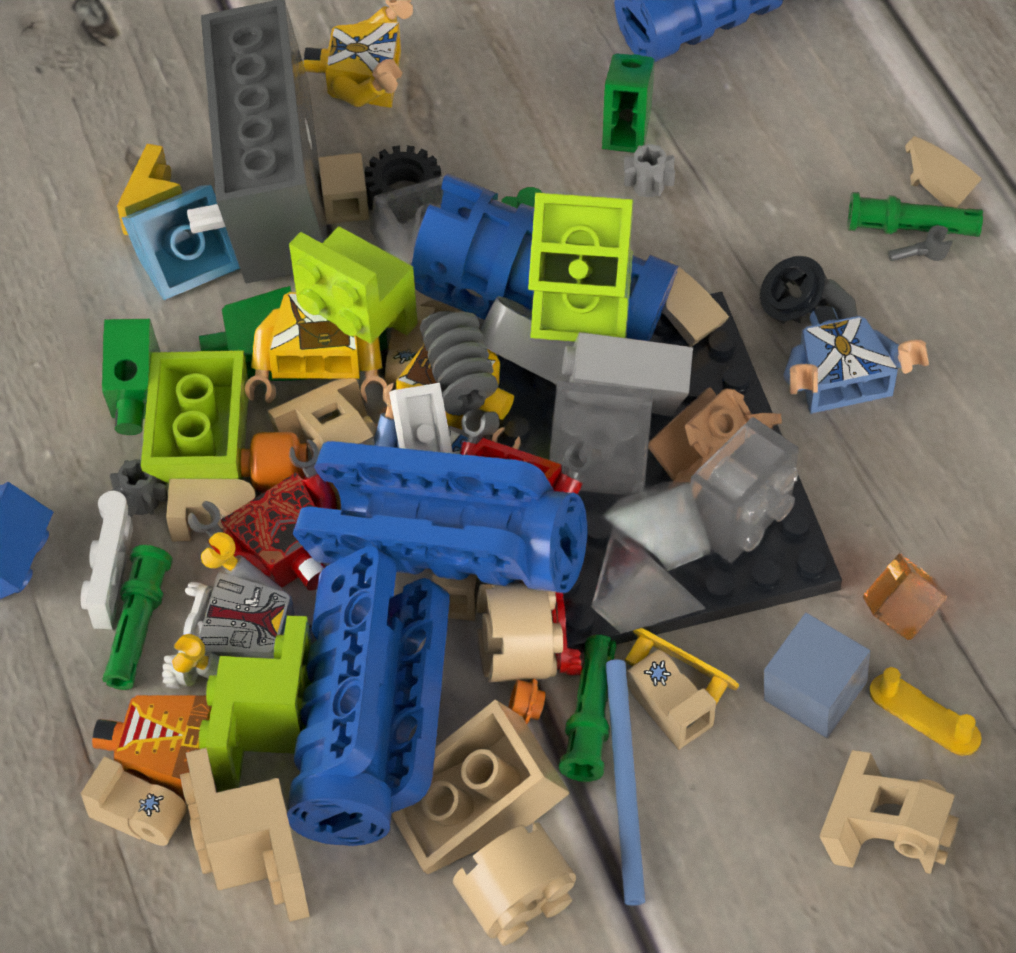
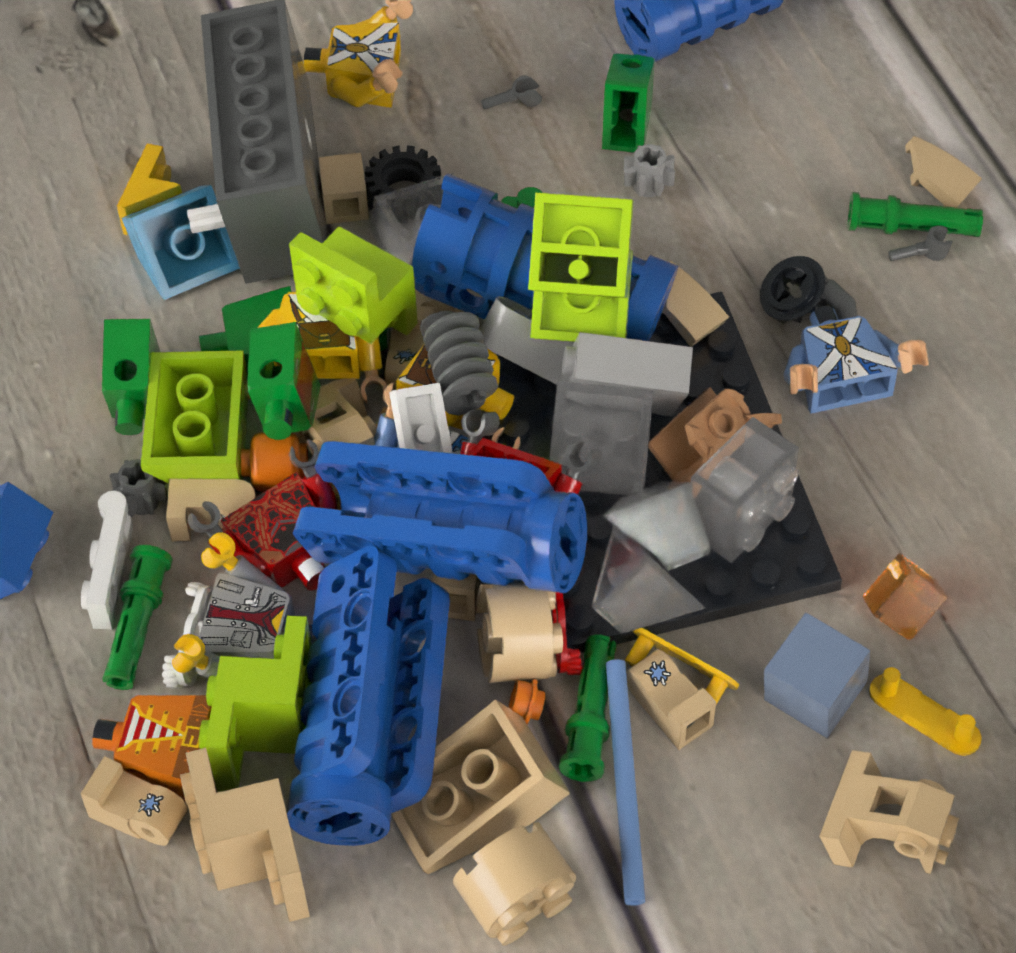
none -> green torso [247,322,321,440]
none -> dark grey hand [481,75,542,109]

